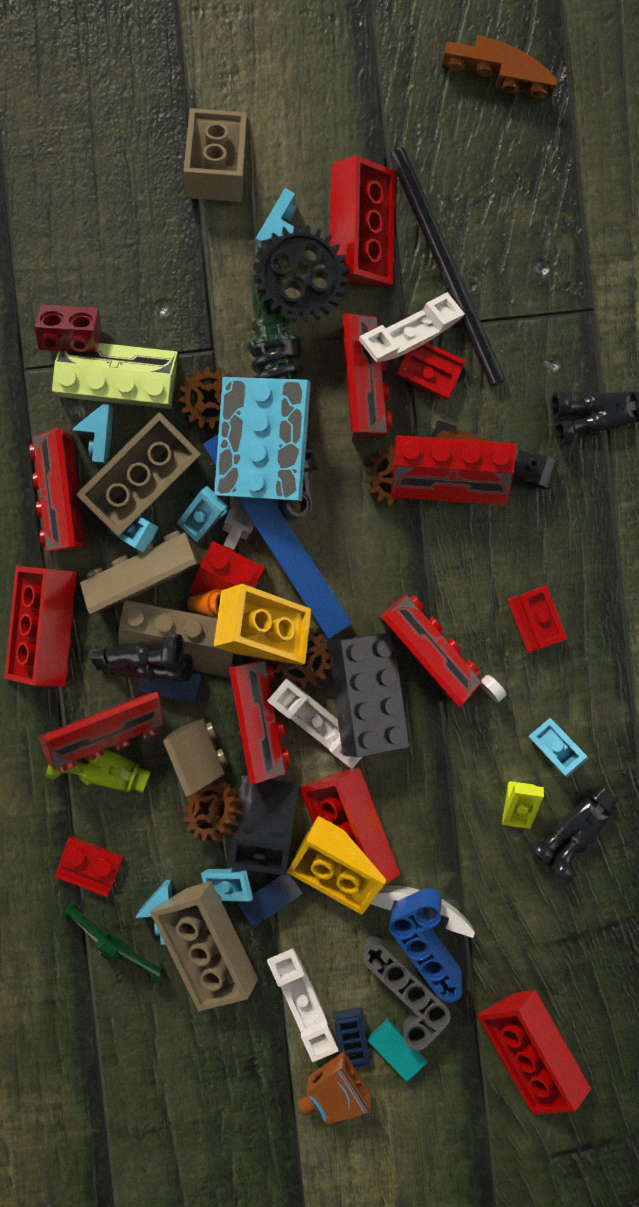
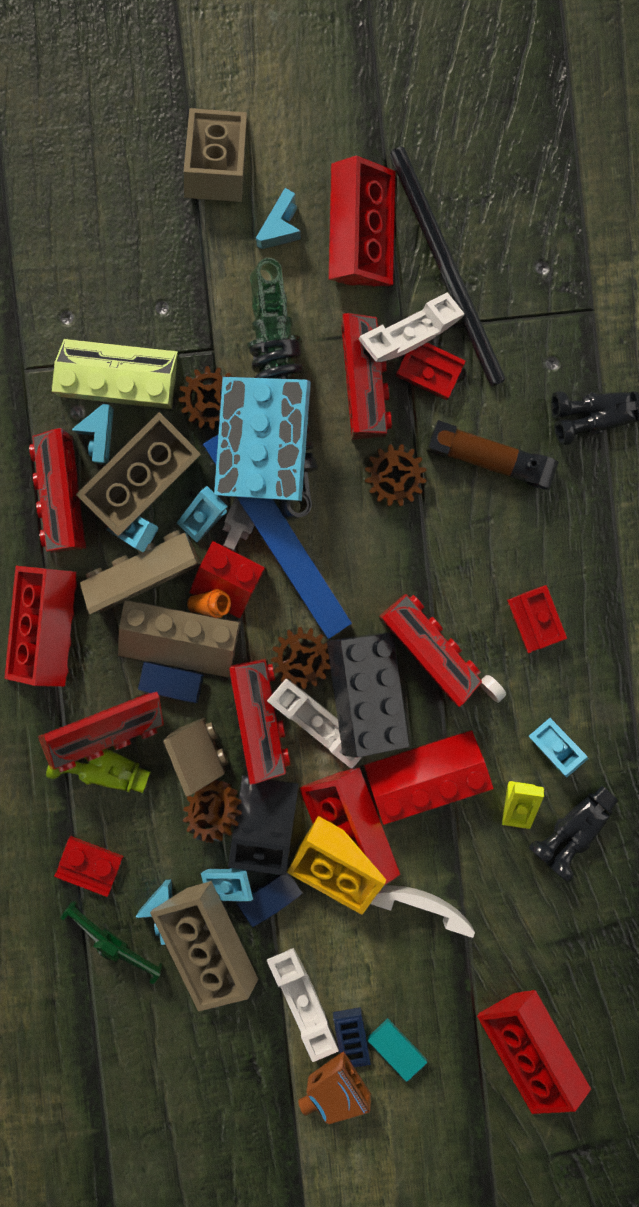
dark red brick [34,305,102,353] -> none
black piece [91,634,193,682] -> none
yellow slope [214,584,311,665] -> none
black gear [253,225,349,324] -> none
dark grey beam [361,936,450,1051] -> none
red slope [390,435,516,505] -> none
blue beam [390,888,462,1002] -> none
dark orange slope [442,35,558,98] -> none
none -> red slope [364,730,494,825]

